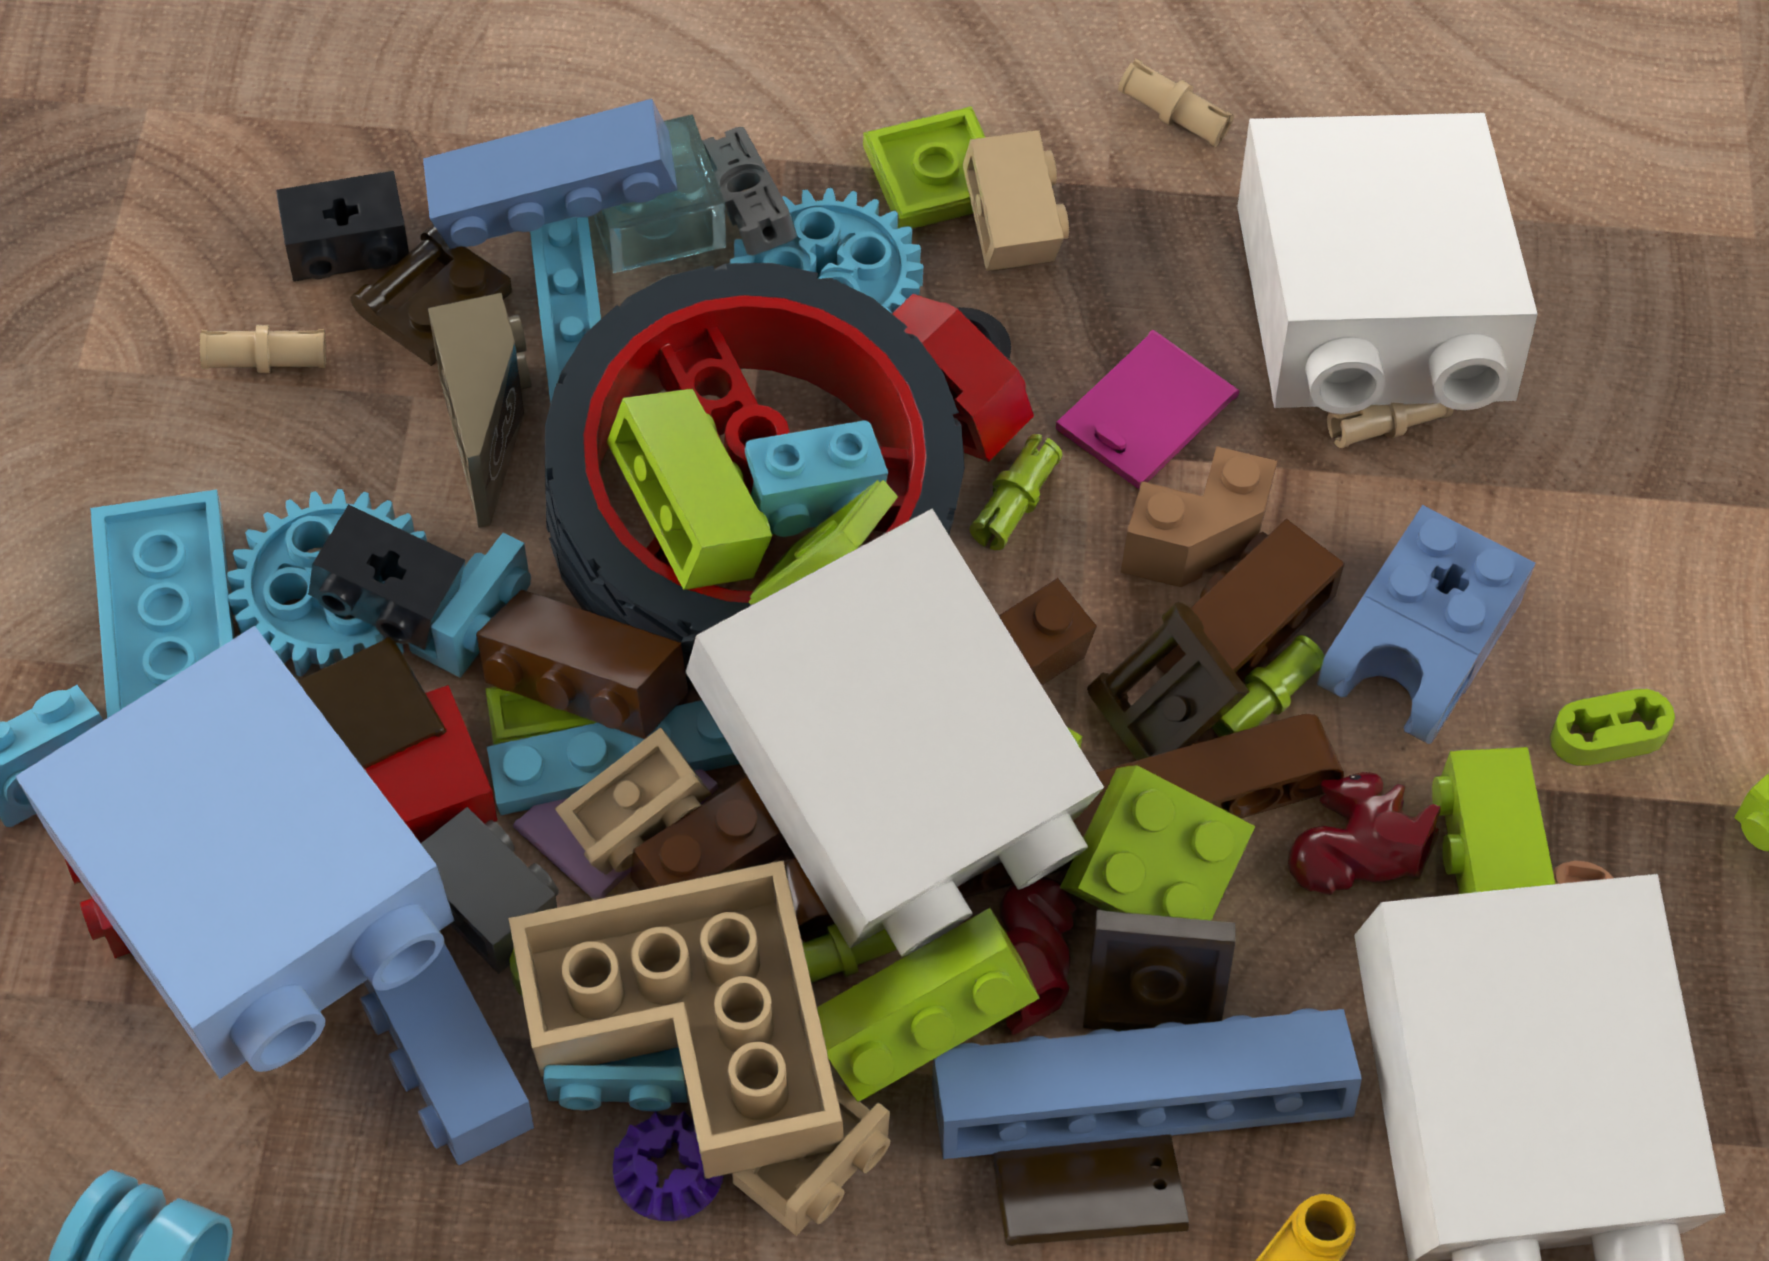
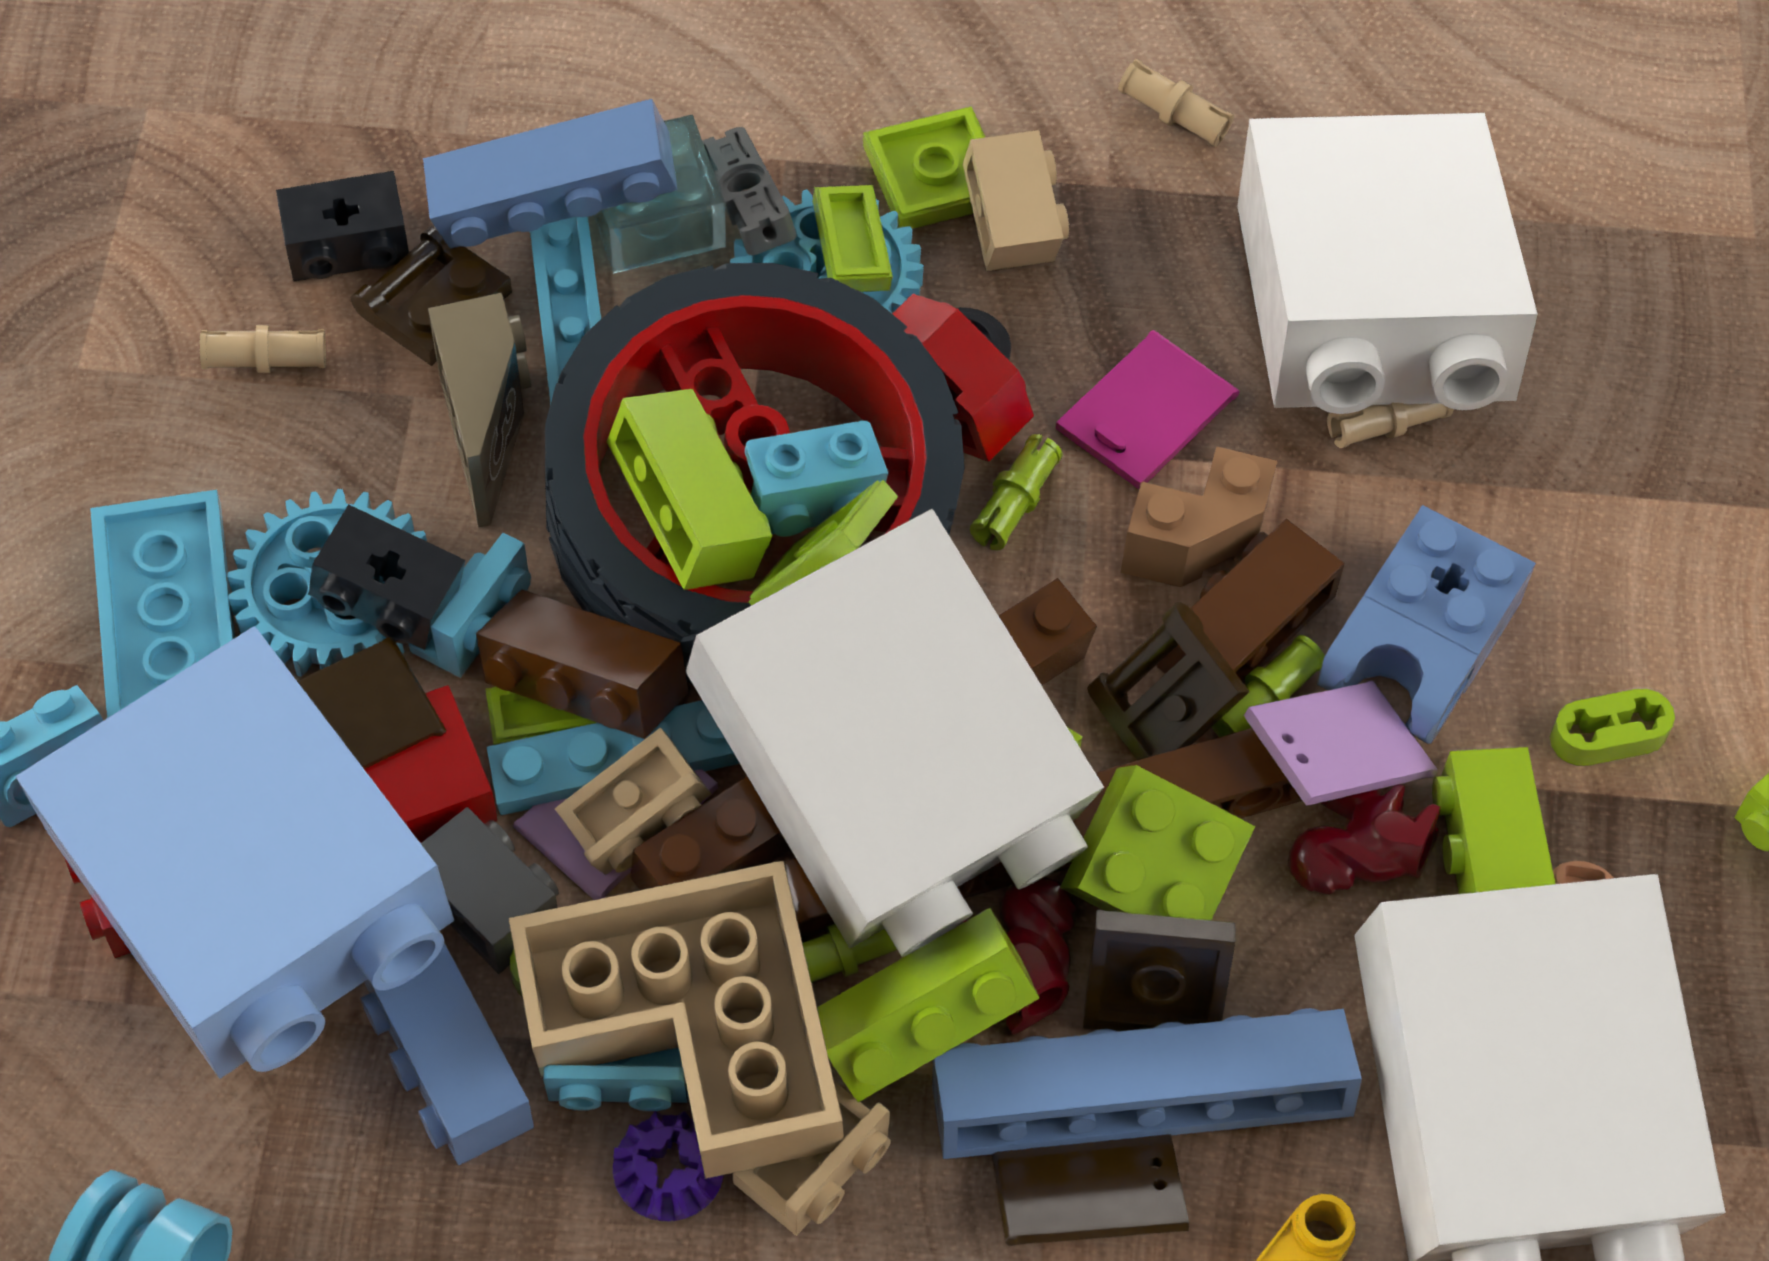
none -> lime tile [812,185,893,292]
none -> lavender container [1244,681,1438,806]

